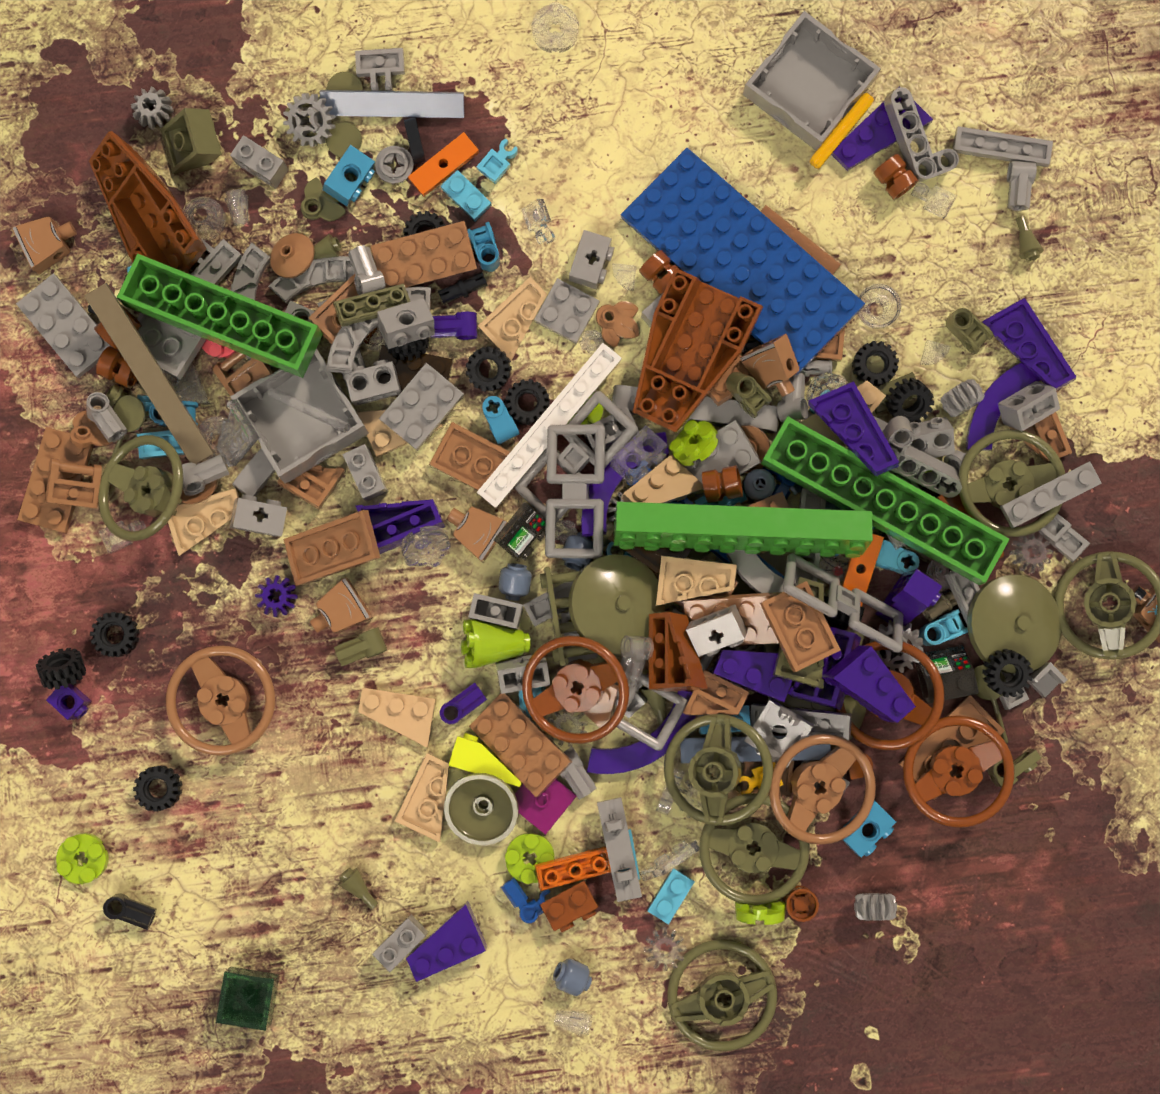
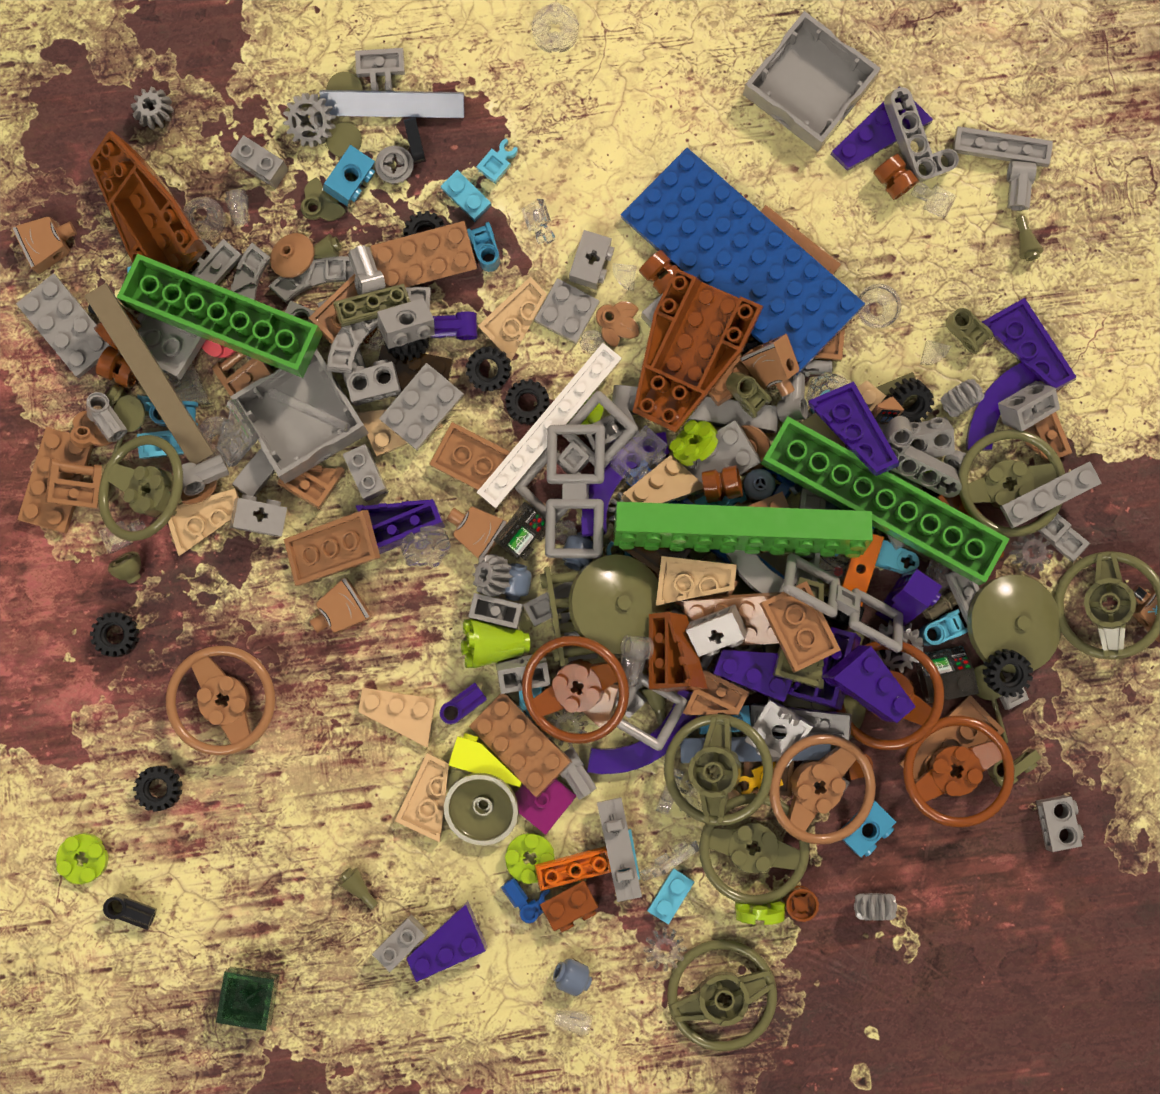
black tyre [36,648,86,690] -> none
dark purple brick [46,683,92,720] -> none
olive slope [160,108,222,174] -> none
dark purple gear [255,575,298,617] -> none
olive piece [334,627,387,667] -> none
orange tile [408,132,479,197] -> none
black pin [438,272,488,305] -> none
dark azure piece [482,396,520,445] -> none
yellow axle [809,93,874,169] -> none
black tyre [852,341,899,386] -> none
light grey panel [1027,662,1068,697] -> none
none -> olive brick [108,551,141,584]
none -> light grey gear [471,554,513,597]
none -> slope [871,397,904,424]
none -> light grey brick [1036,795,1084,852]

